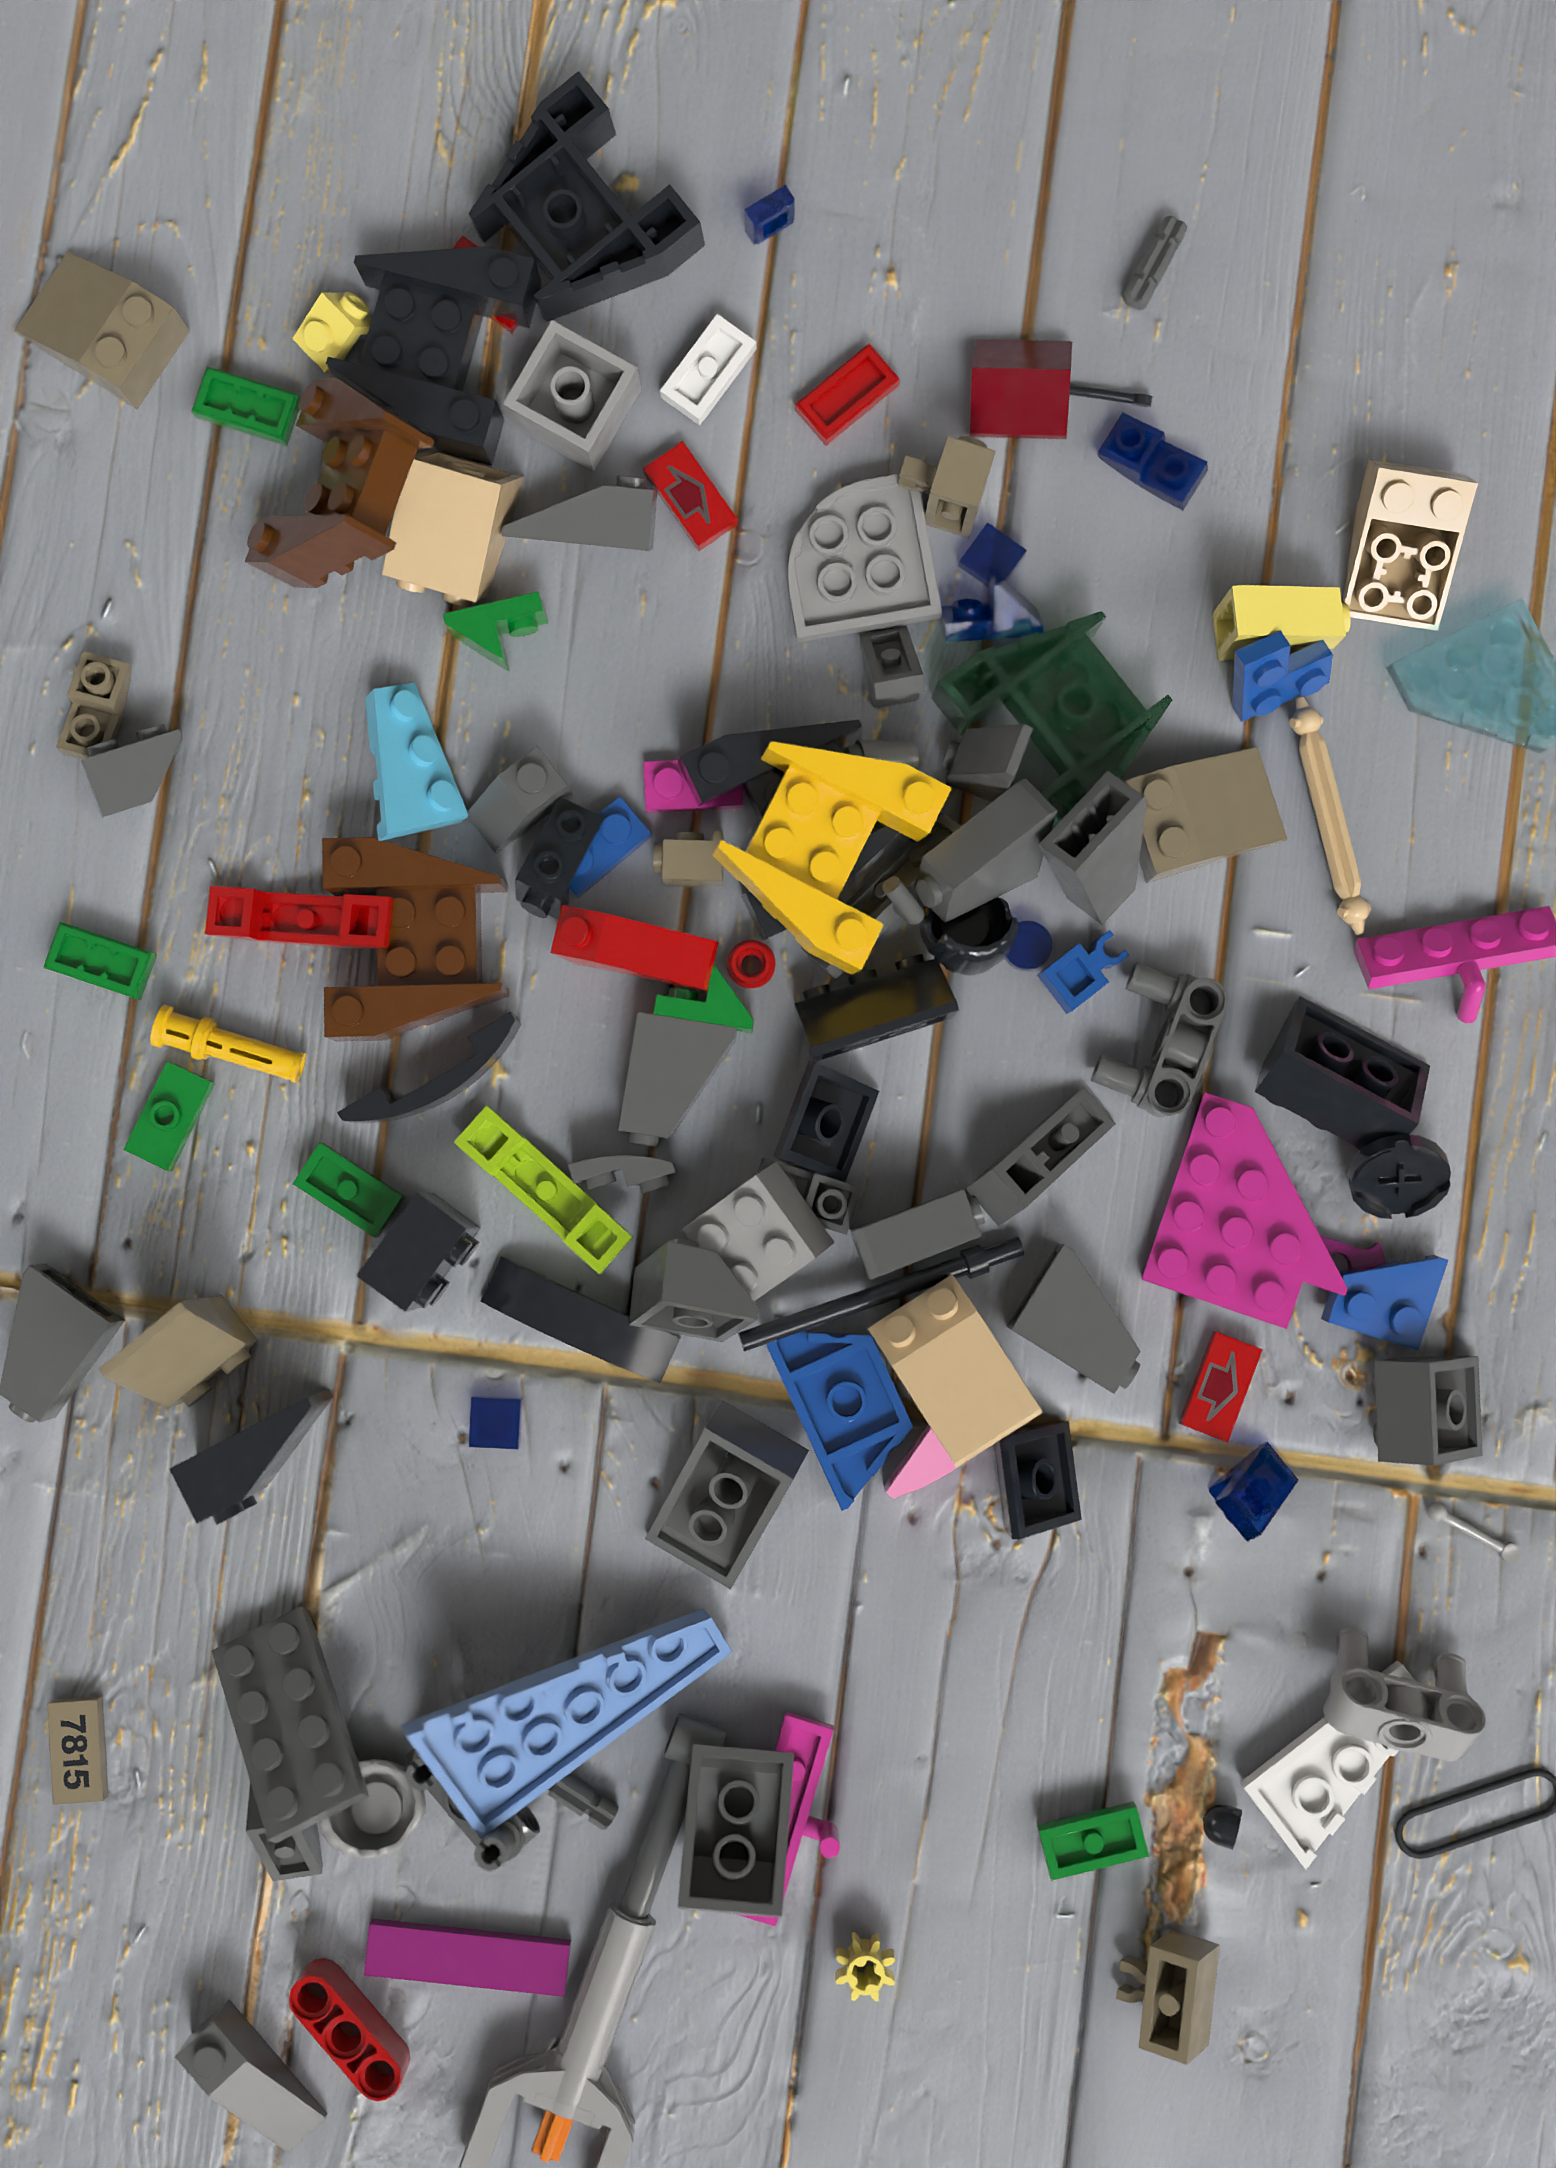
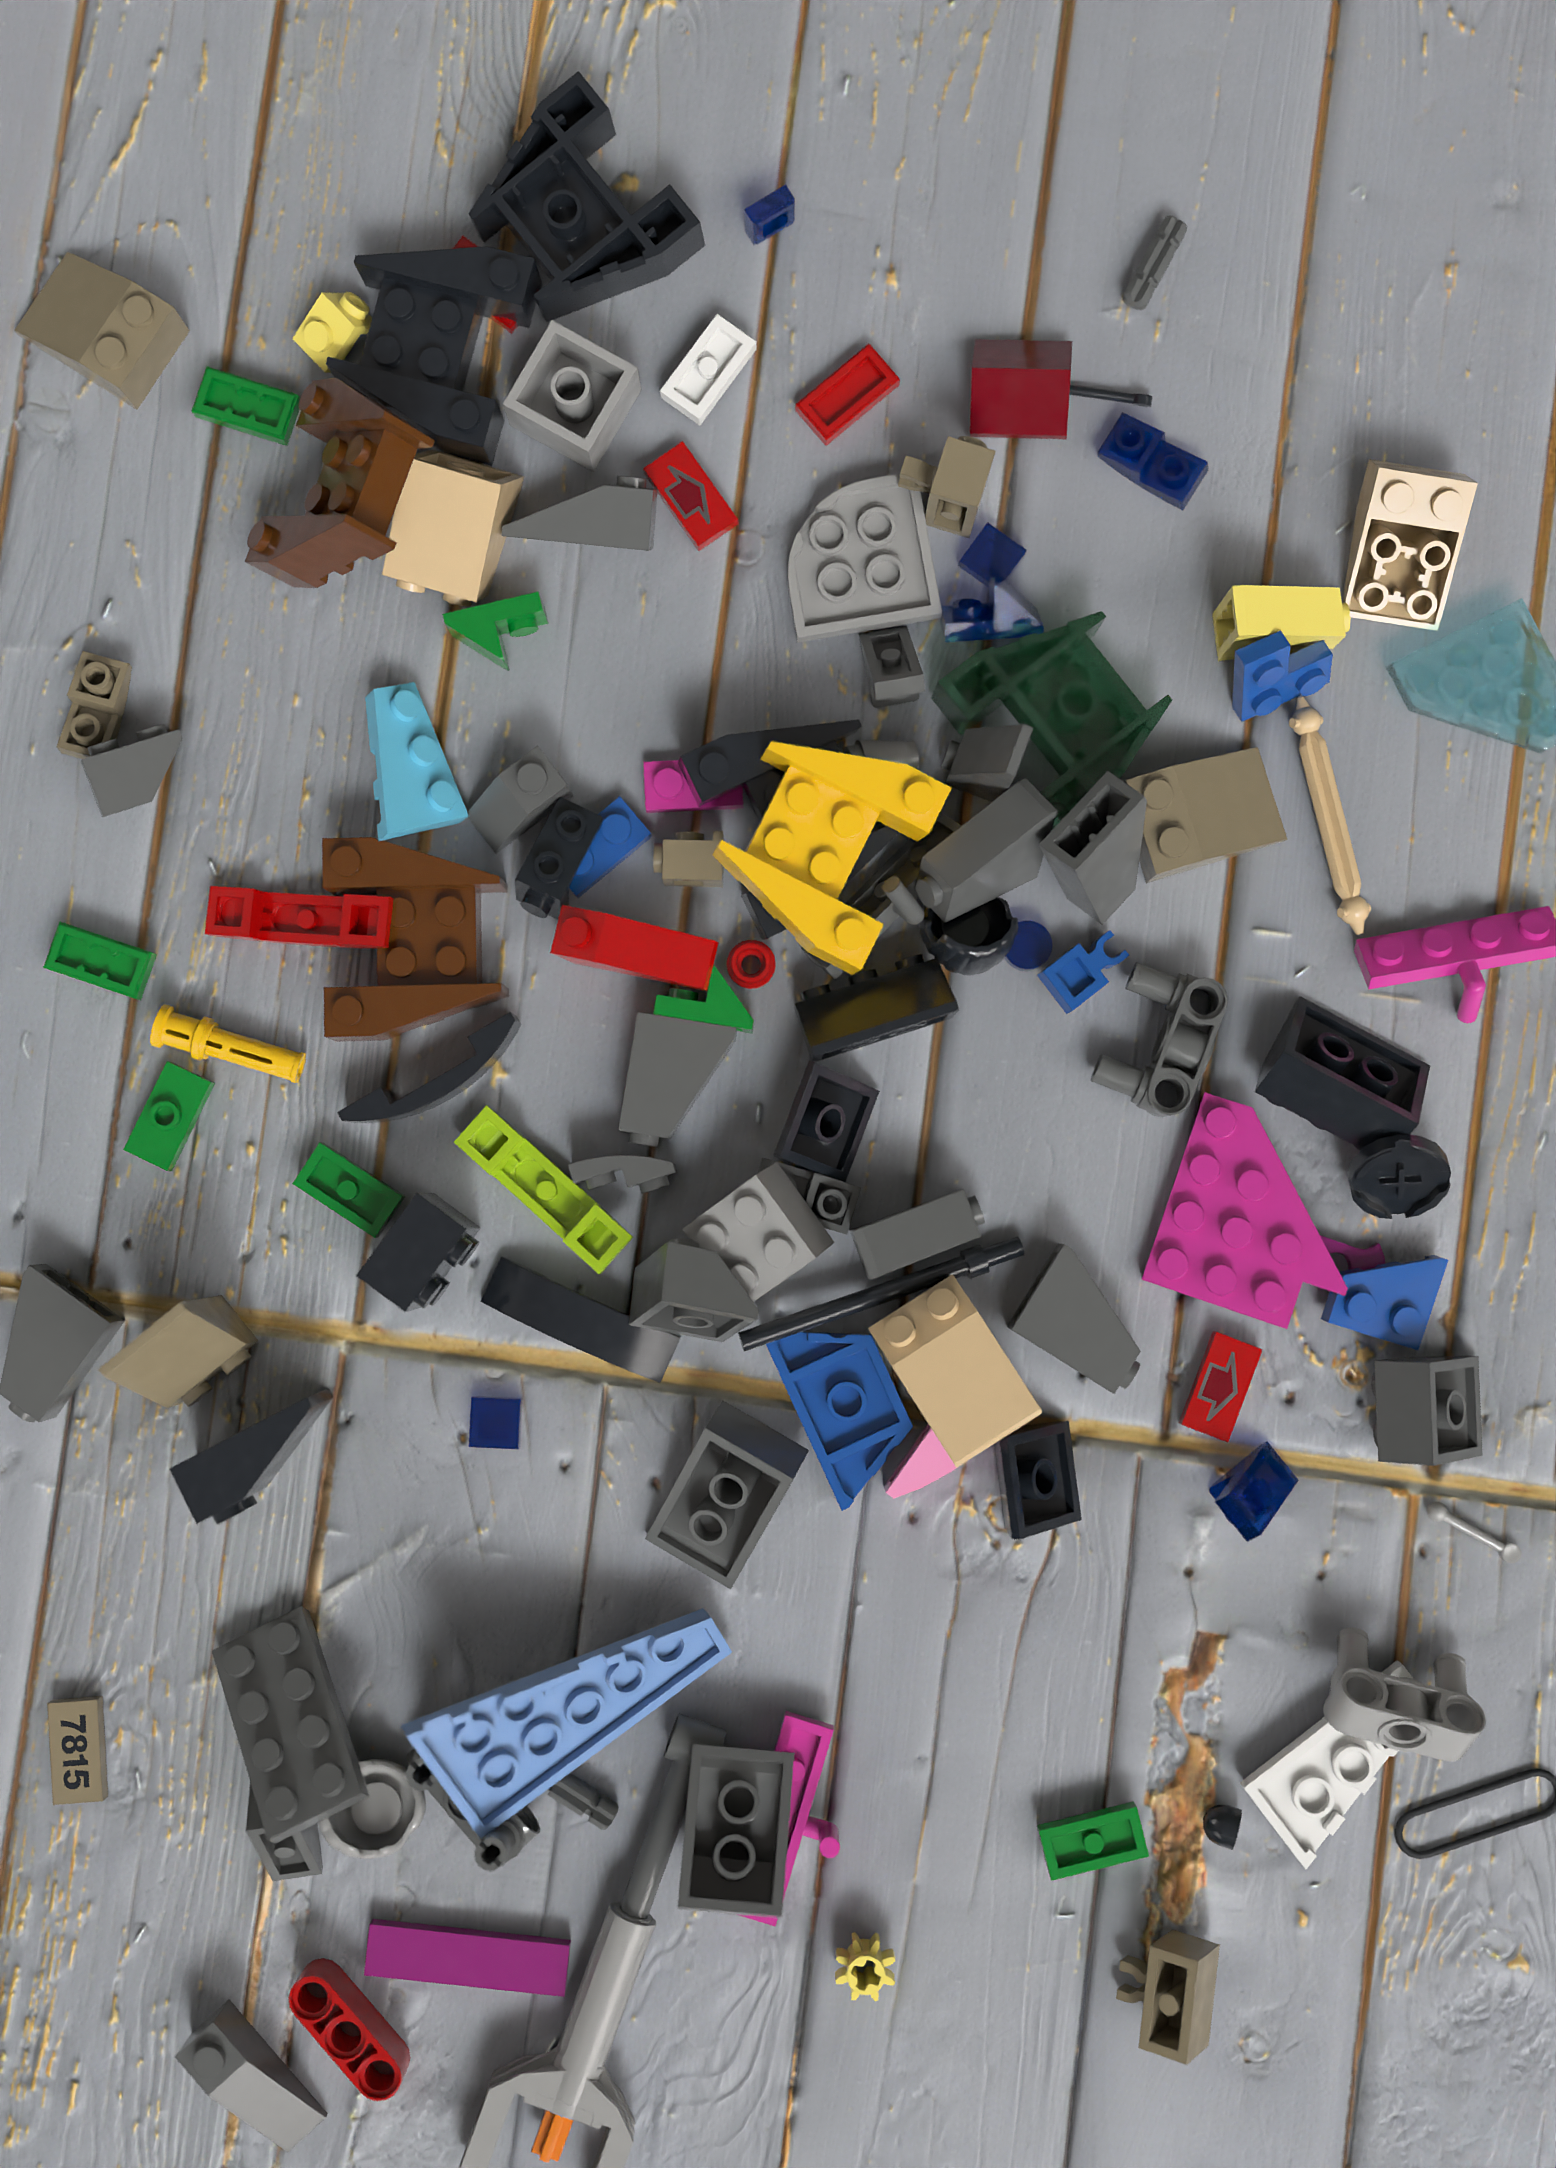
dark grey slope [966,1087,1116,1226] -> none

